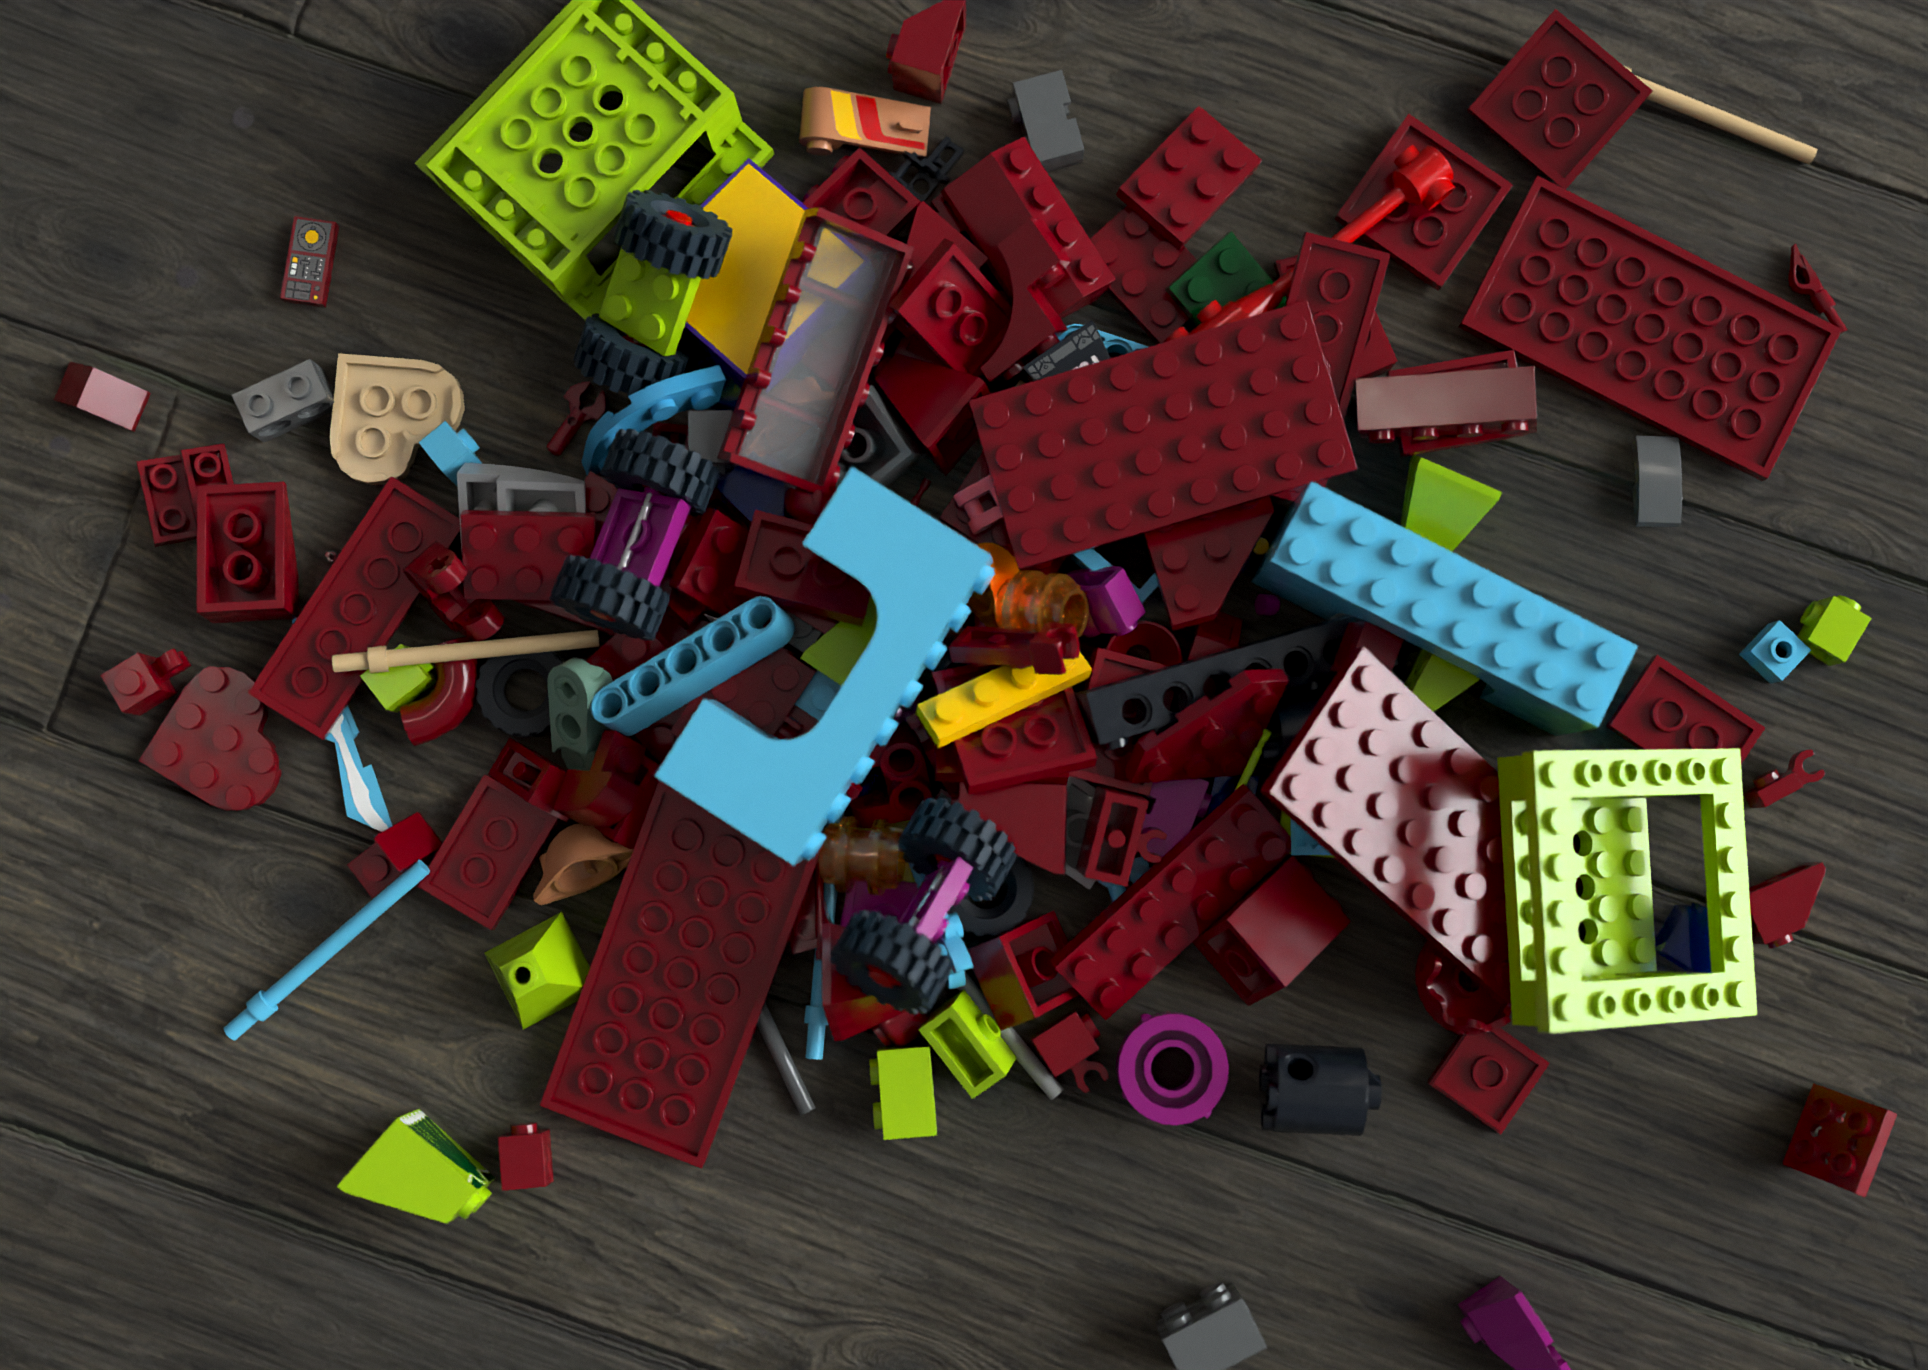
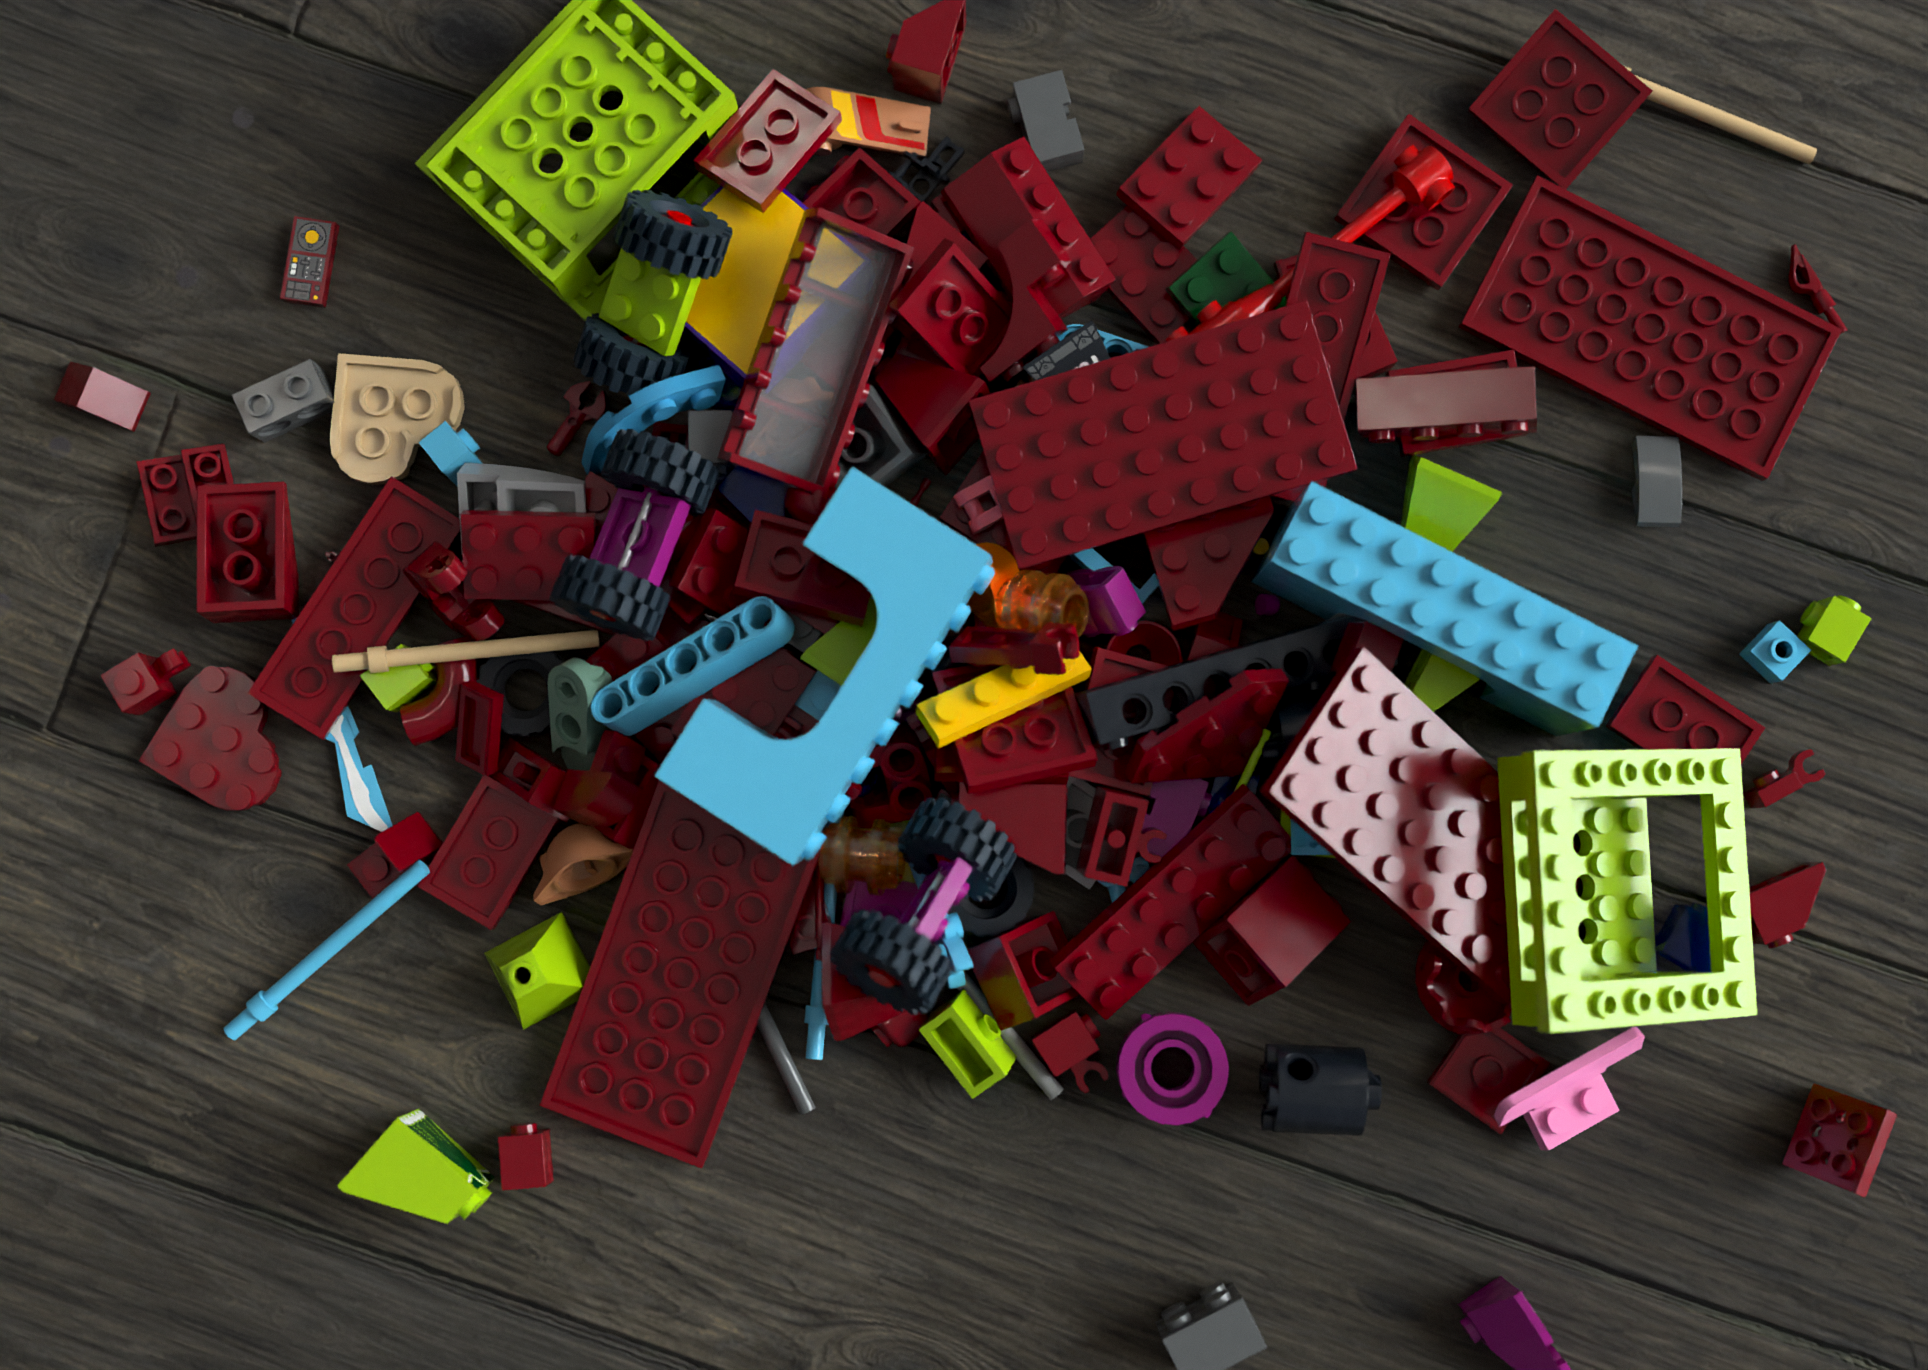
lime brick [869,1044,937,1140] -> none
none -> dark red tile [455,680,504,777]
none -> plate [693,69,842,213]
none -> bright pink plate [1494,1027,1645,1151]

